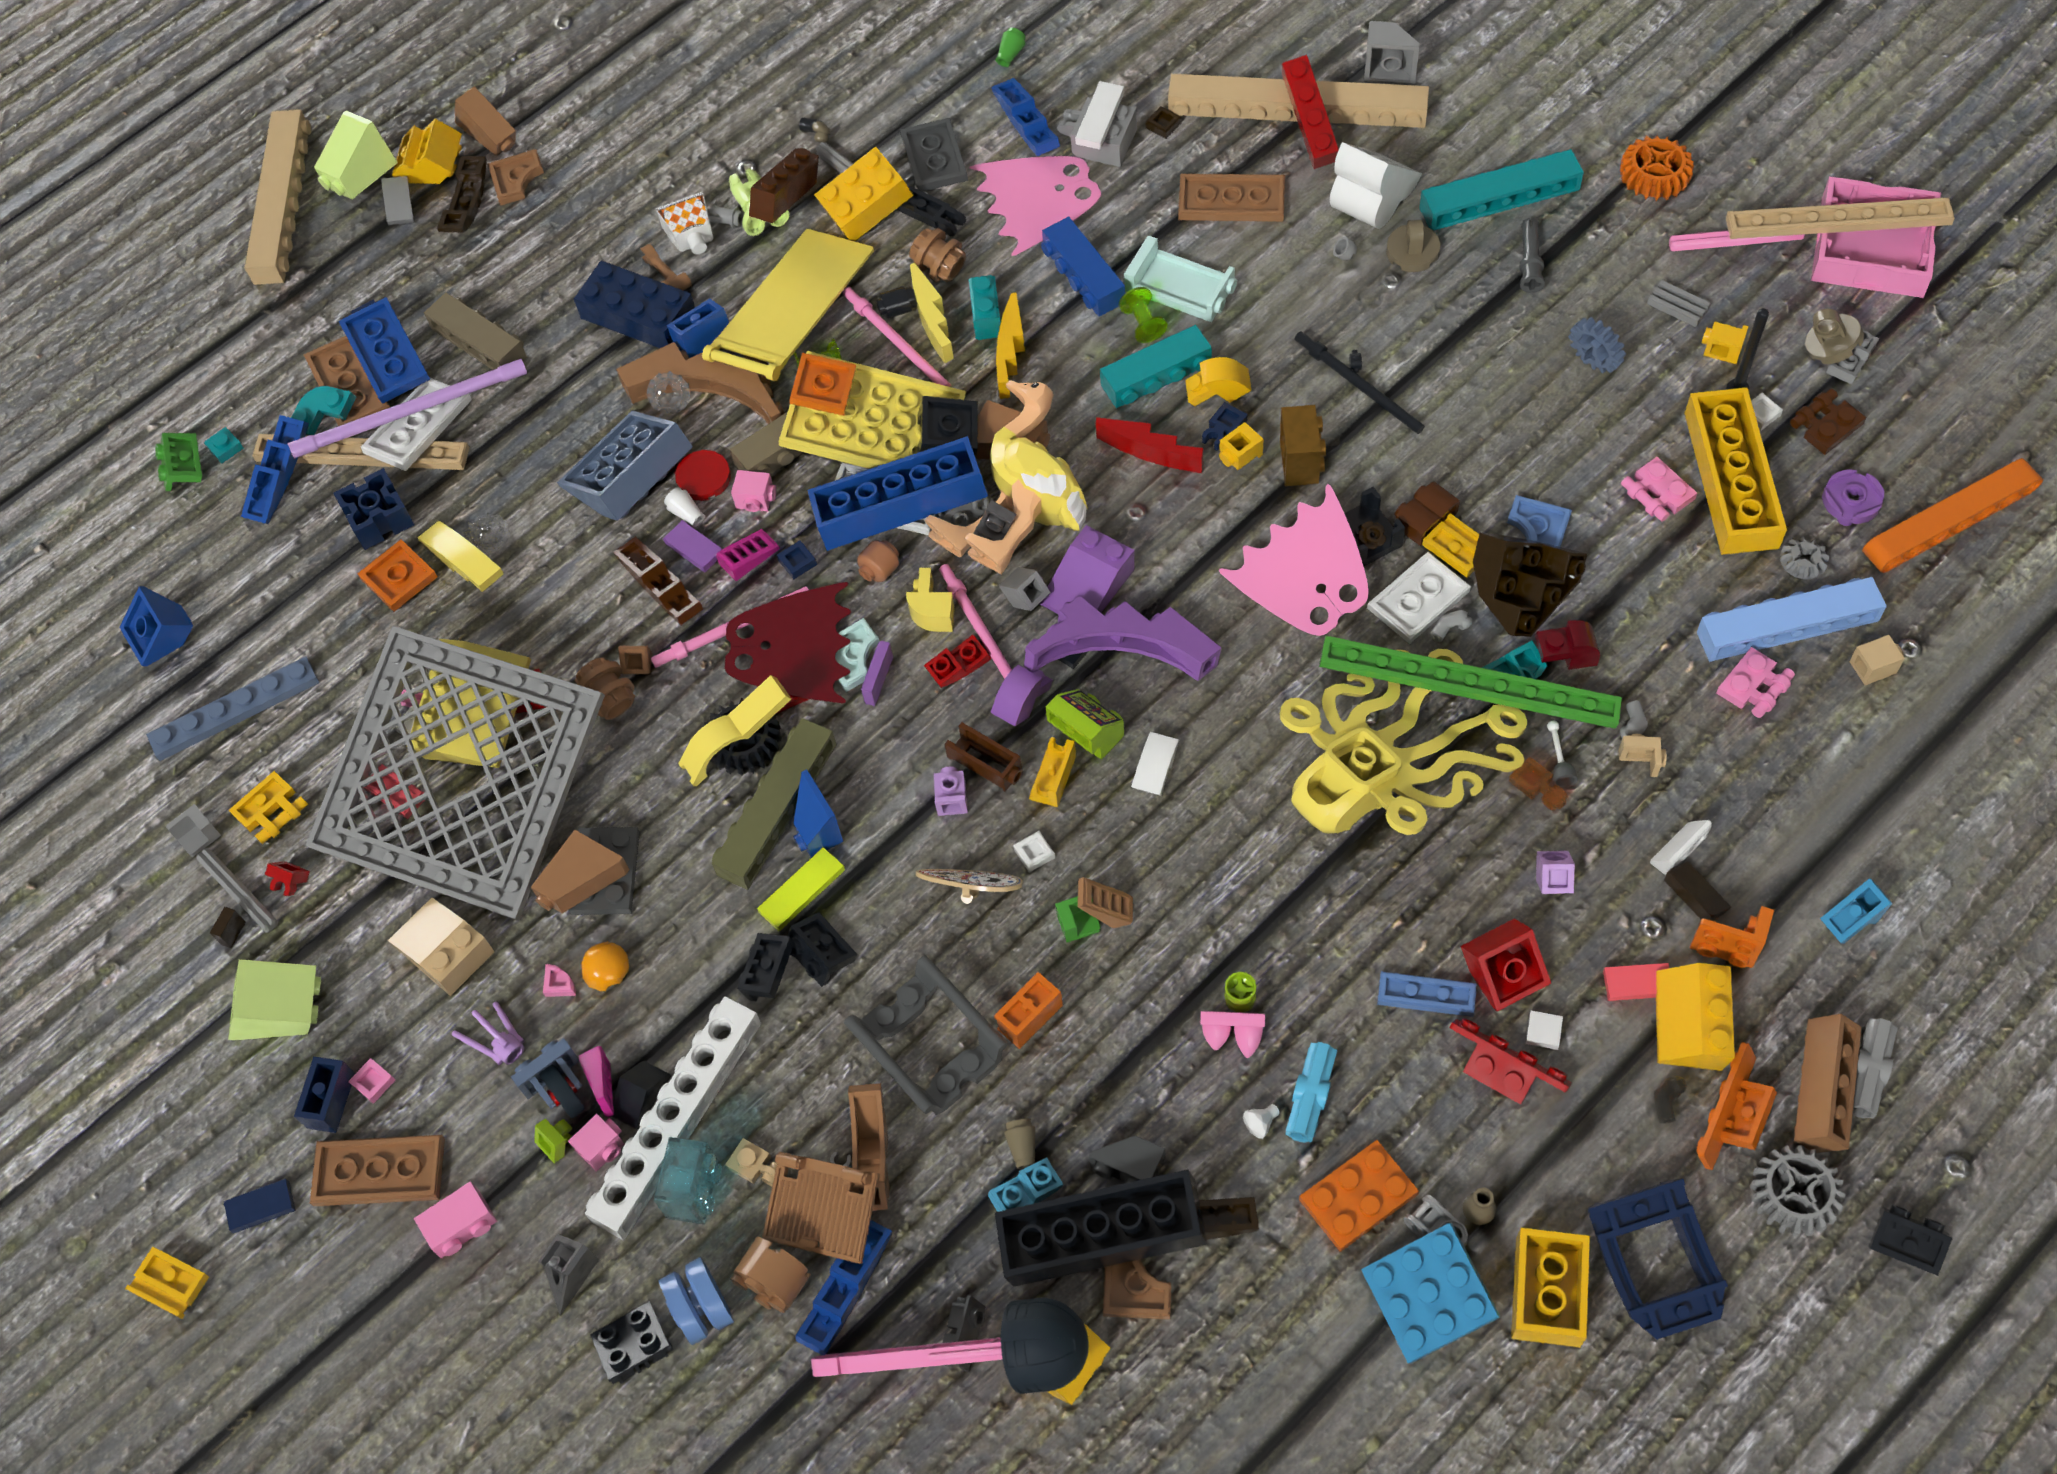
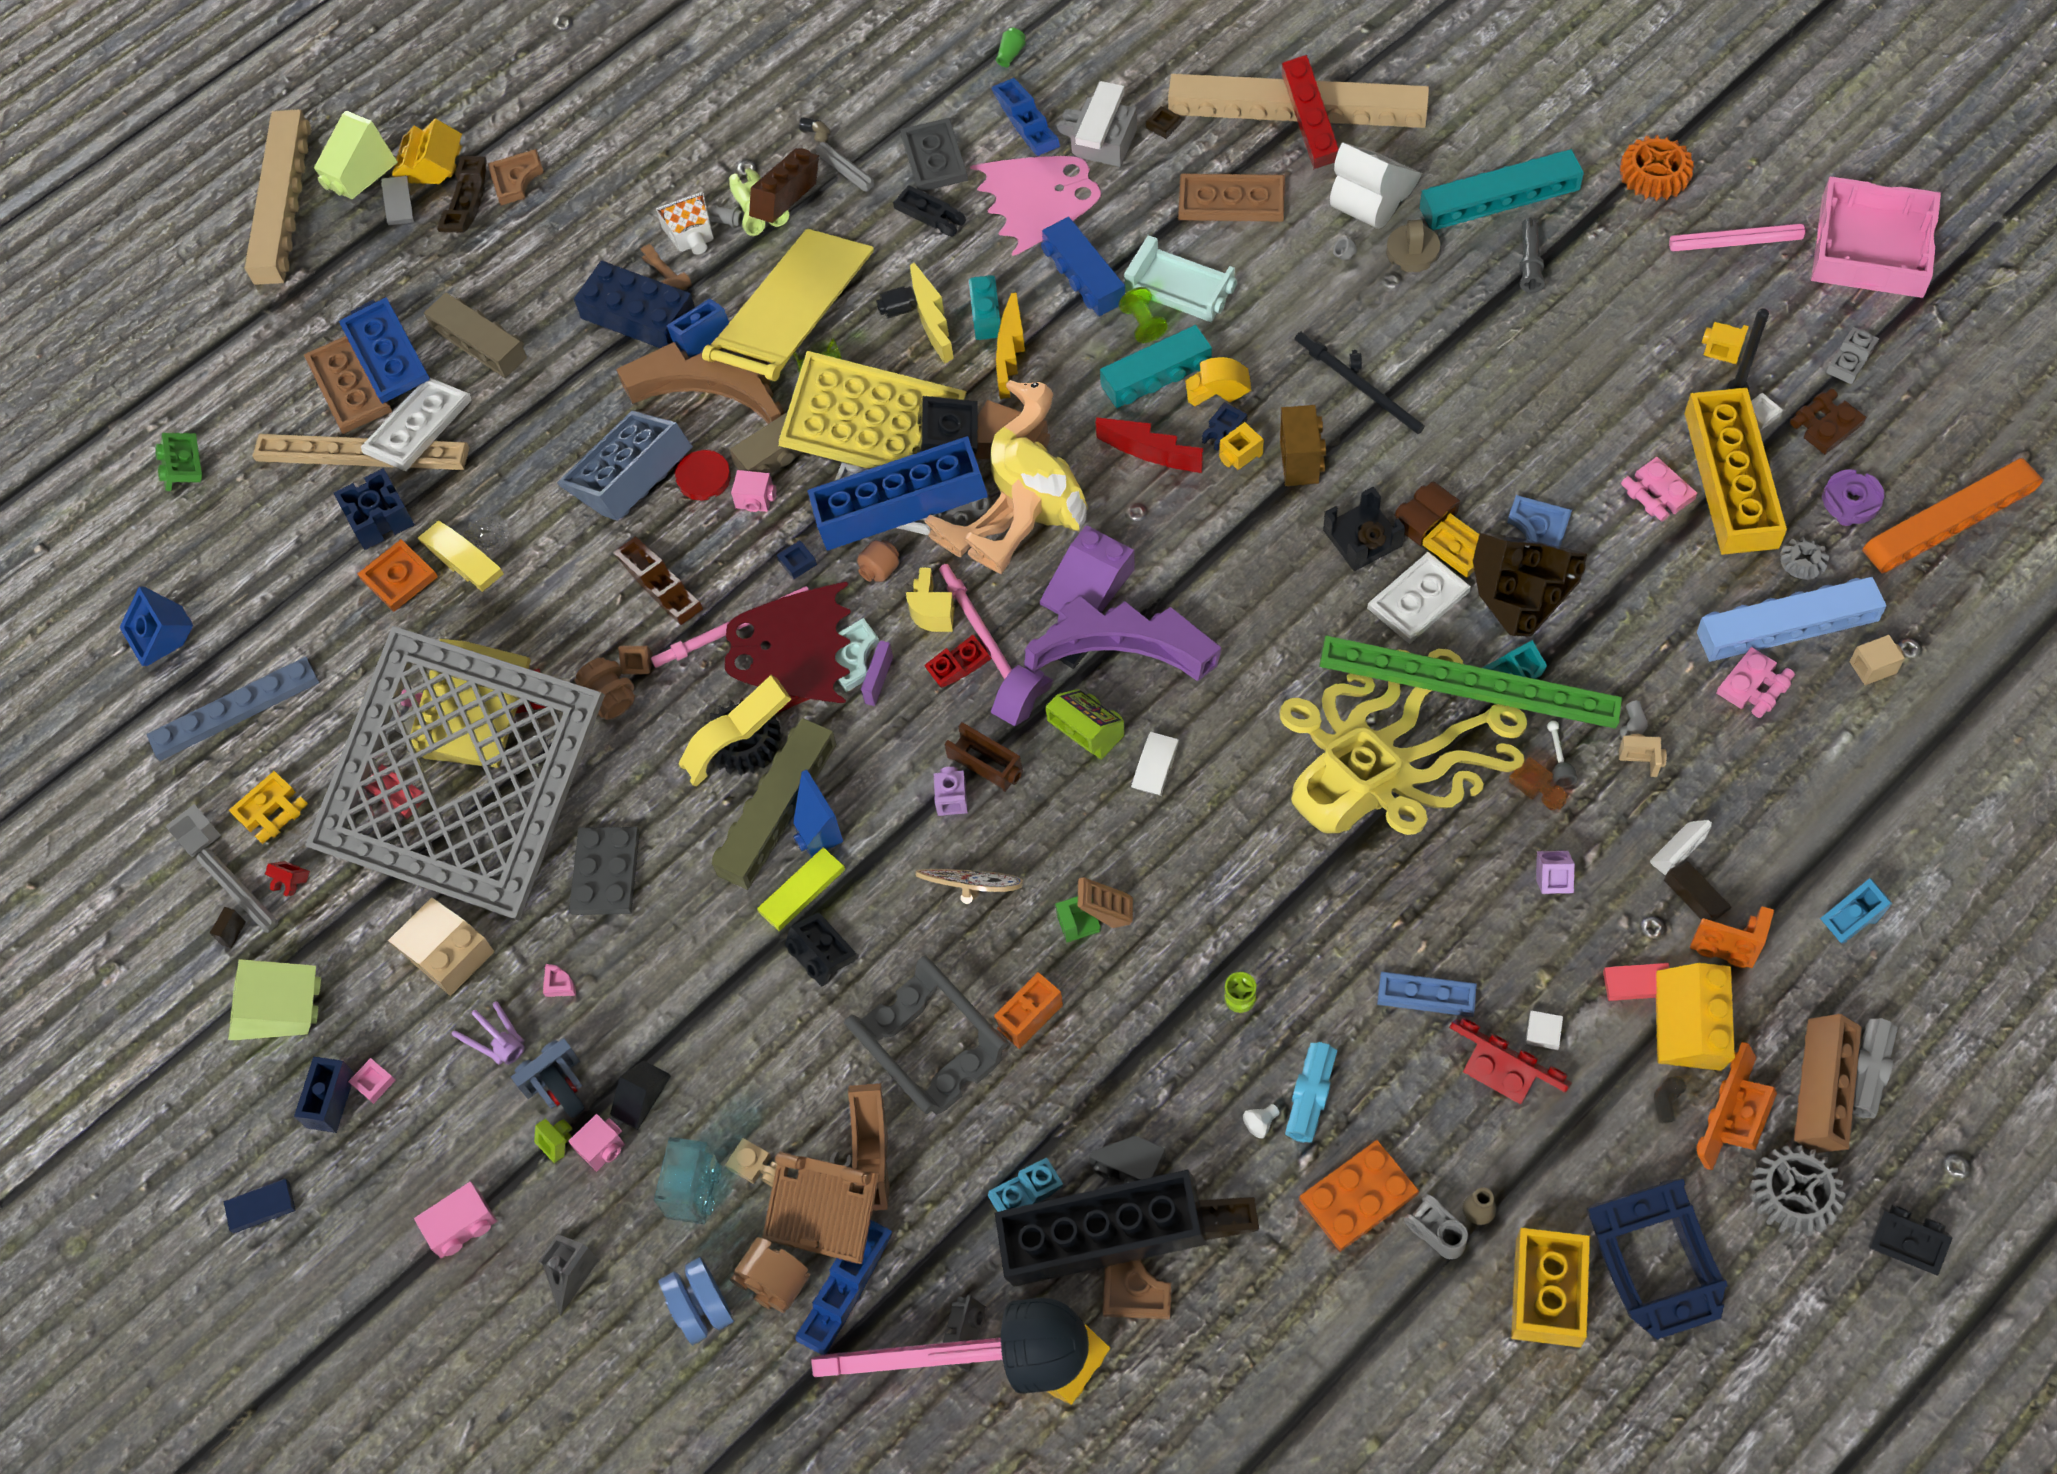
yellow plate [125,1246,209,1319] -> none
teal plate [204,427,244,464] -> none
blue slope [241,415,309,524] -> none
lavender piece [288,359,527,459] -> none
teal plate [291,386,356,436] -> none
medium nougat tile [310,1135,445,1206] -> none
medium nougat slope [455,86,516,156] -> none
medium nougat slope [531,830,629,913] -> none
dark pink slope [578,1046,614,1117] -> none
light orange hair [581,941,629,991] -> none
white brick [584,996,762,1241] -> none
black hinge [590,1301,673,1384] -> none
clear gear [647,371,691,414] -> none
medium lavender tile [663,520,722,573] -> none
white cone [664,487,705,527] -> none
dark pink slope [716,529,780,581] -> none
black bracket [737,933,795,1002] -> none
orange plate [790,353,856,416] -> none
yellow brick [814,146,913,241] -> none
bright pink bar [843,287,951,387] -> none
medium nougat piece [909,228,966,282] -> none
flat silver slope [973,500,1016,541] -> none
light grey brick [998,567,1051,611] -> none
dark tan cone [1004,1119,1035,1169] -> none
white tile [1013,831,1055,873] -> none
yellow hinge [1029,737,1076,807] -> none
bright pink tile [1200,1011,1265,1058] -> none
bright pink piece [1219,484,1368,636] -> none
dark azure plate [1361,1223,1501,1364] -> none
light grey slope [1364,21,1420,84] -> none
light grey arm [1429,609,1472,642] -> none
red slope [1460,918,1551,1012] -> none
dark red brick [1535,620,1600,670] -> none
sand blue gear [1568,317,1626,373] -> none
light grey tile [1647,280,1711,327] -> none
tan tile [1726,197,1955,239] -> none
dark tan tile [1805,309,1864,364] -> none

